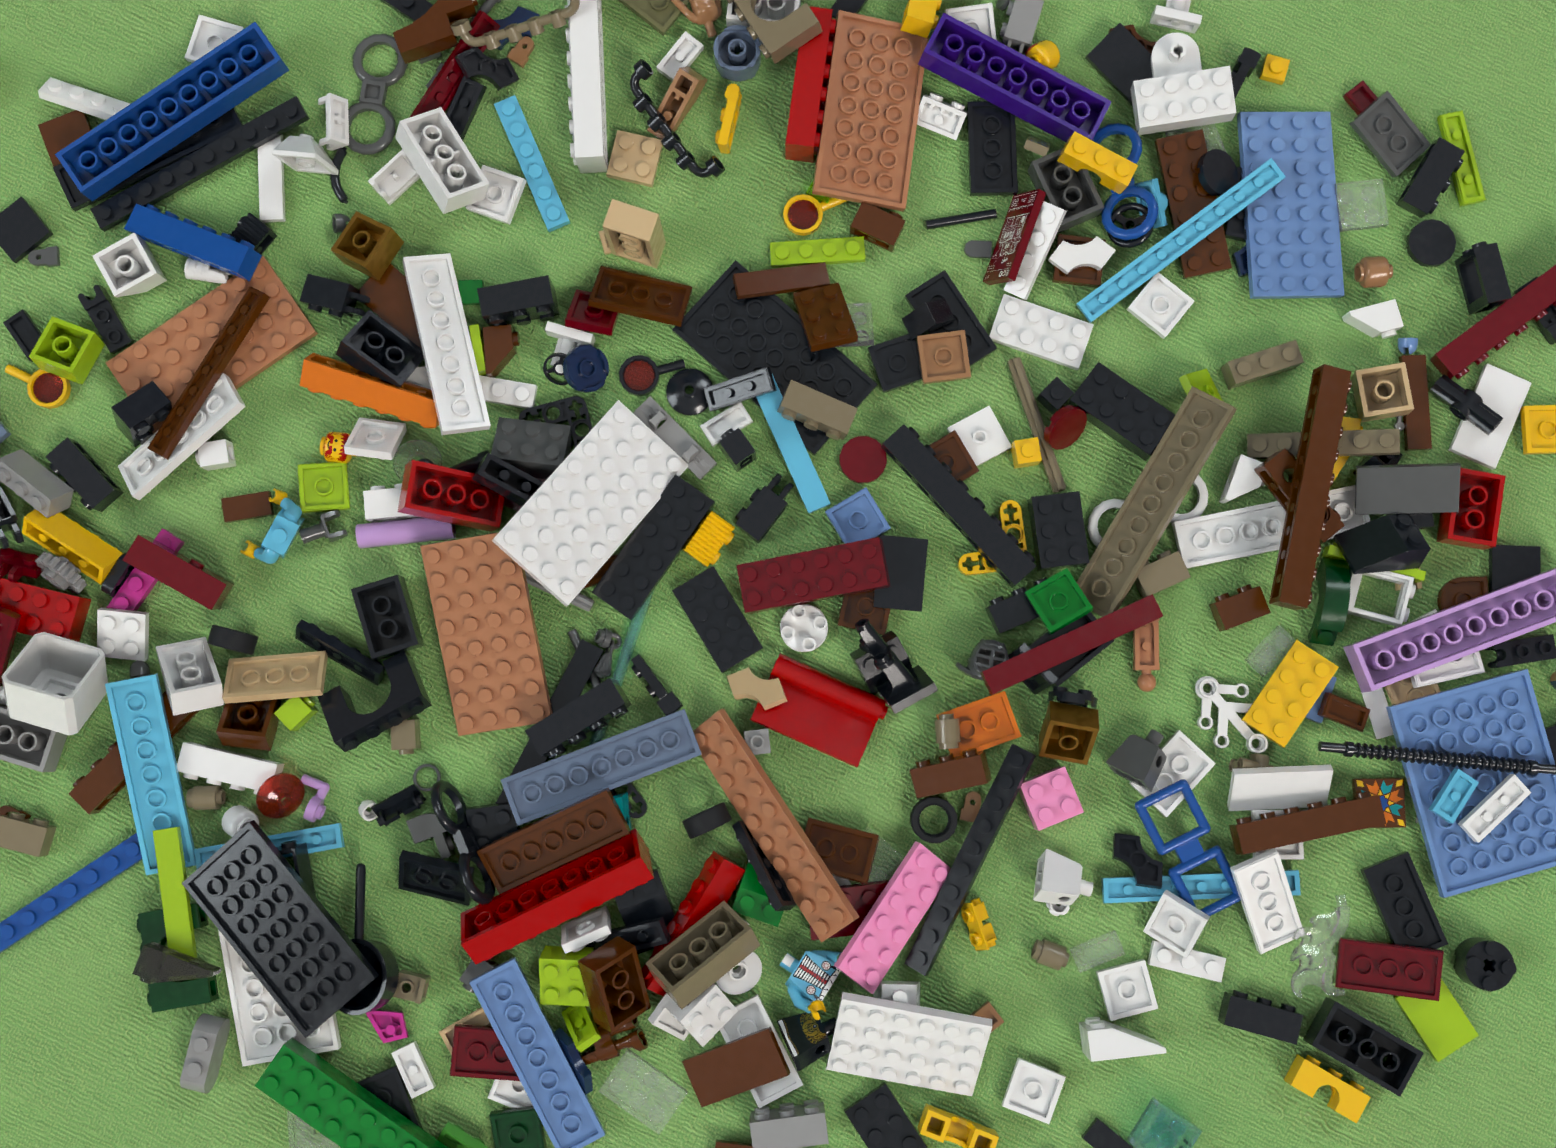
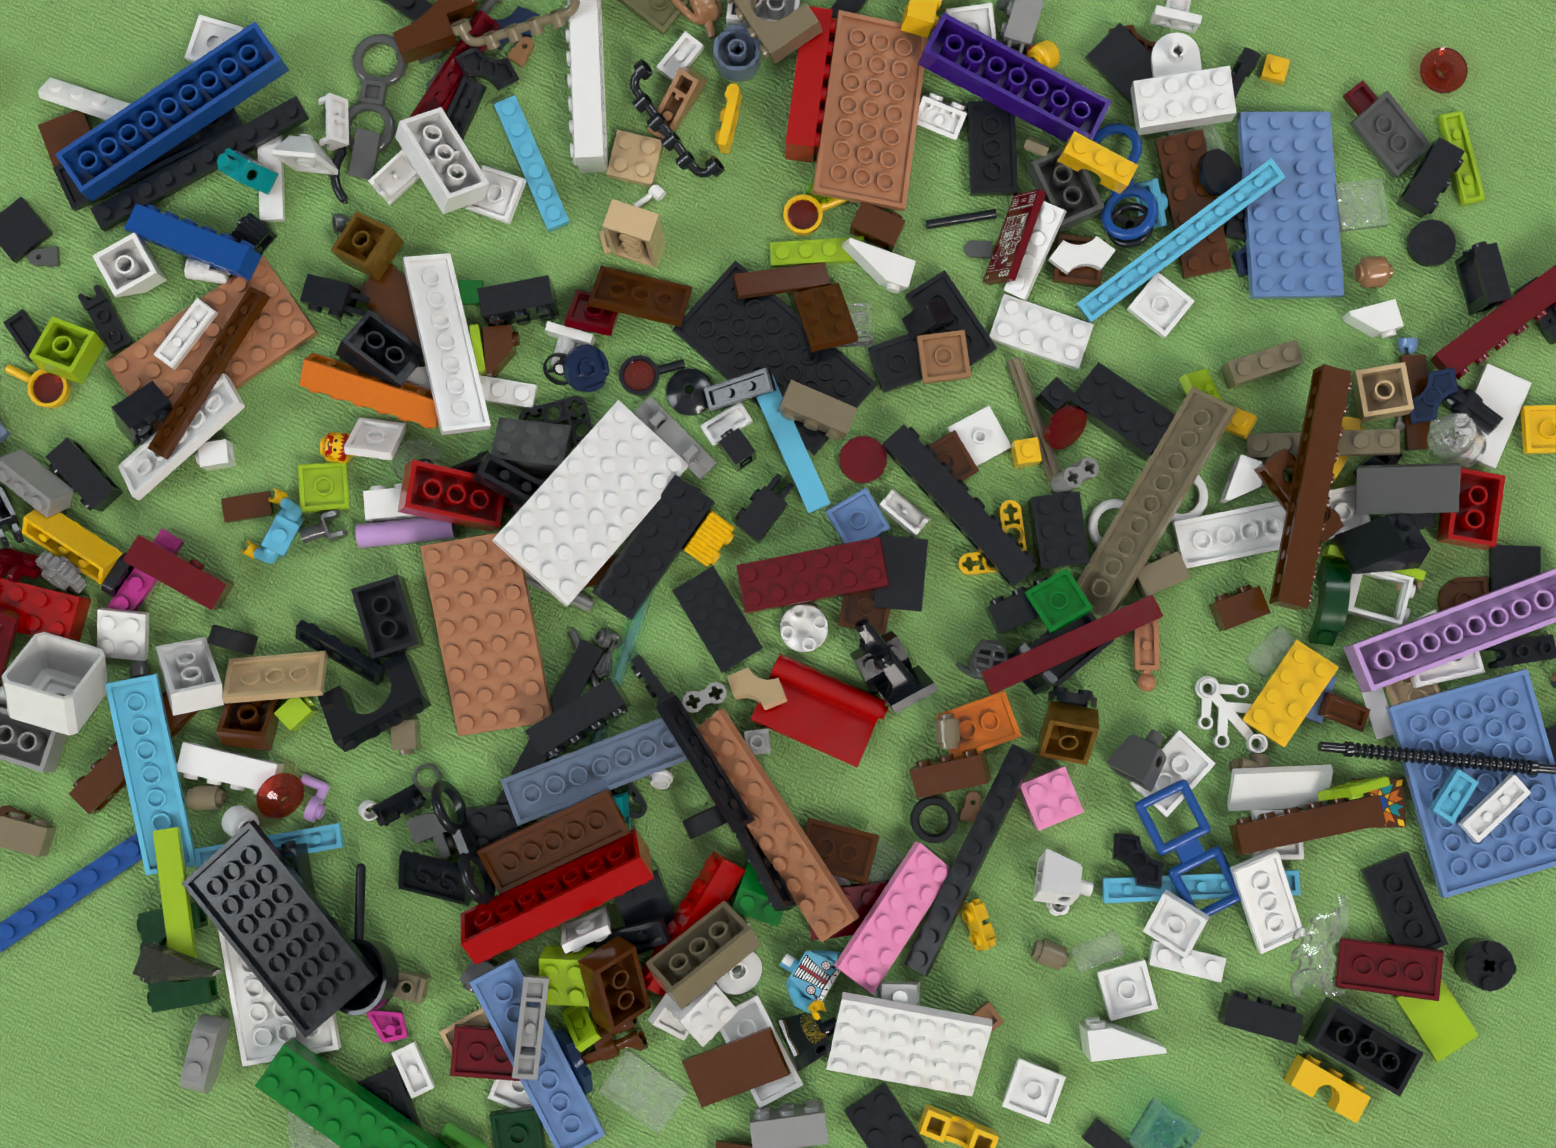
none -> white tile [153,298,219,370]
none -> teal torso [217,148,279,195]
none -> dark grey tile [349,128,381,180]
none -> light grey hinge [512,975,549,1080]
none -> white hand [634,185,666,207]
none -> white plate [649,769,673,789]
none -> black plate [655,695,754,833]
none -> light grey axle [682,682,728,713]
none -> white slope [842,238,916,293]
none -> white hinge [878,489,930,538]
none -> light grey axle [1051,457,1099,494]
none -> yellow plate [1224,407,1258,439]
none -> lime plate [1317,776,1391,801]
none -> dark blue tile [1410,367,1458,425]
none -> clear red dish [1420,47,1468,94]
none -> clear brick [1427,413,1487,468]

